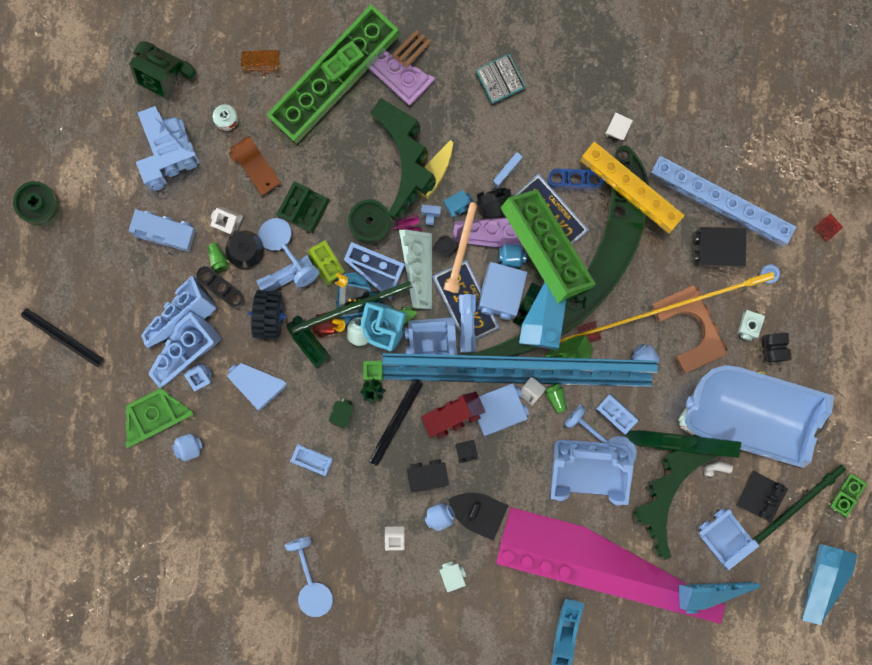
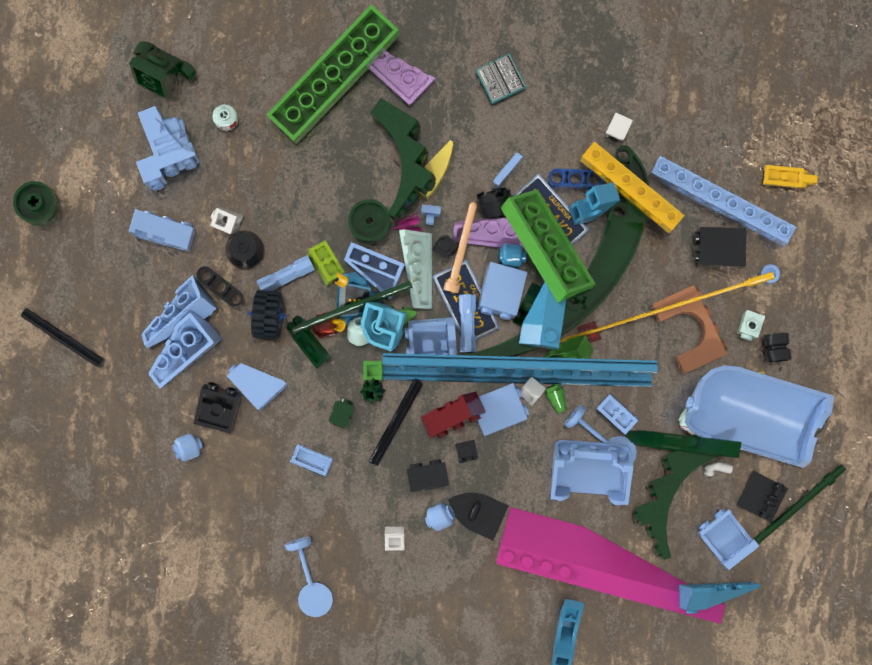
bright green wing [126,388,195,448] -> none
light blue brick [184,362,212,392] -> none
bright green cone [207,243,229,272] -> none
dark orange door [229,136,281,196] -> none
clear orange slope [241,50,280,70] -> none
light blue piece [258,218,319,287] -> none
dark green slope [276,181,330,233] -> none
bright green slope [321,41,364,82] -> none
medium nougat tile [392,30,431,68] -> none
light aqua brick [439,561,467,592] -> none
dark azure brick [443,189,474,220] -> none
light blue head [631,343,660,366] -> none
dark azure wedge [801,545,858,625] -> none
clear red plate [815,213,843,241] -> none
bright green slope [830,472,867,517] -> none
none -> black plate [193,382,241,434]
none -> dark azure arch [568,182,620,225]
none -> yellow hinge [763,165,818,189]

